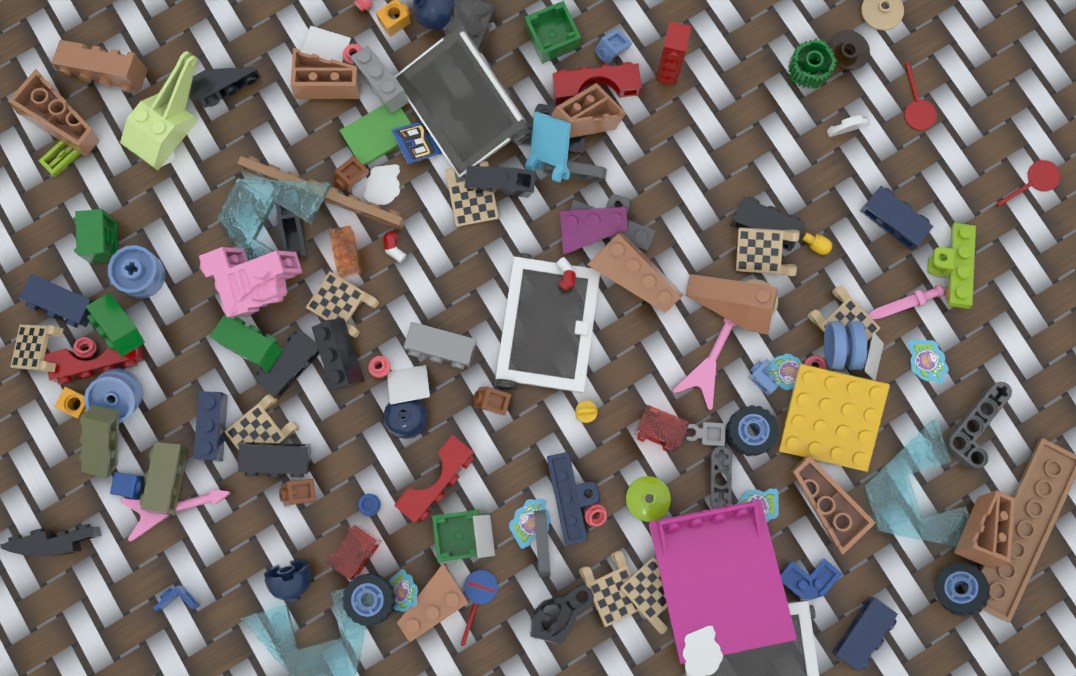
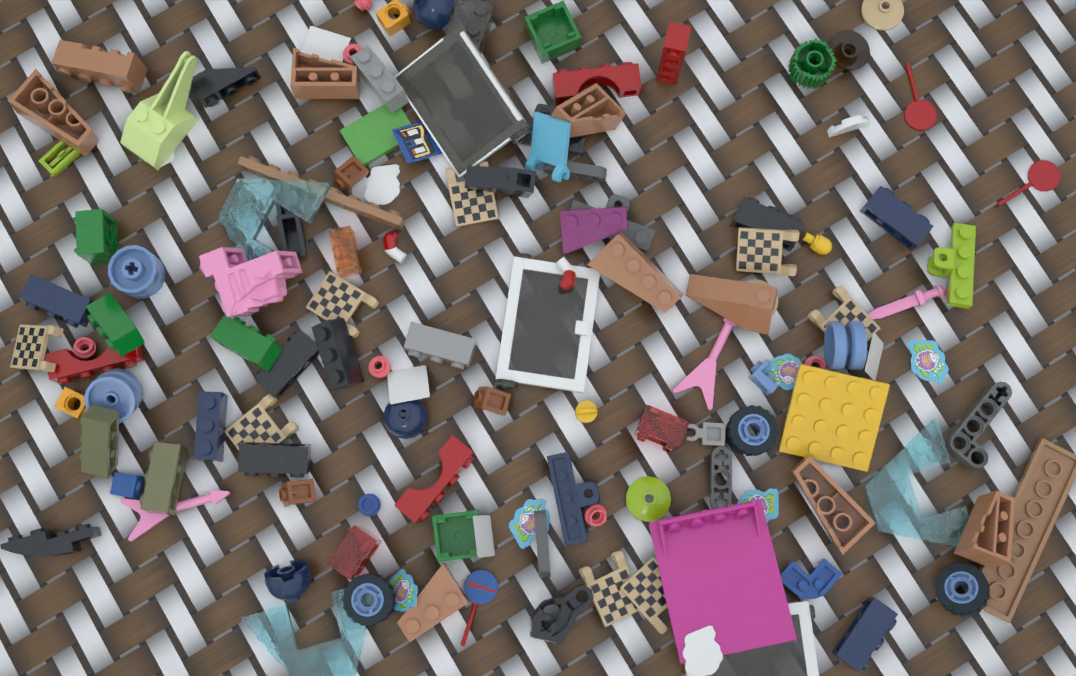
blue bracket [153,586,200,611] -> none
medium blue bracket [594,29,632,65] -> none

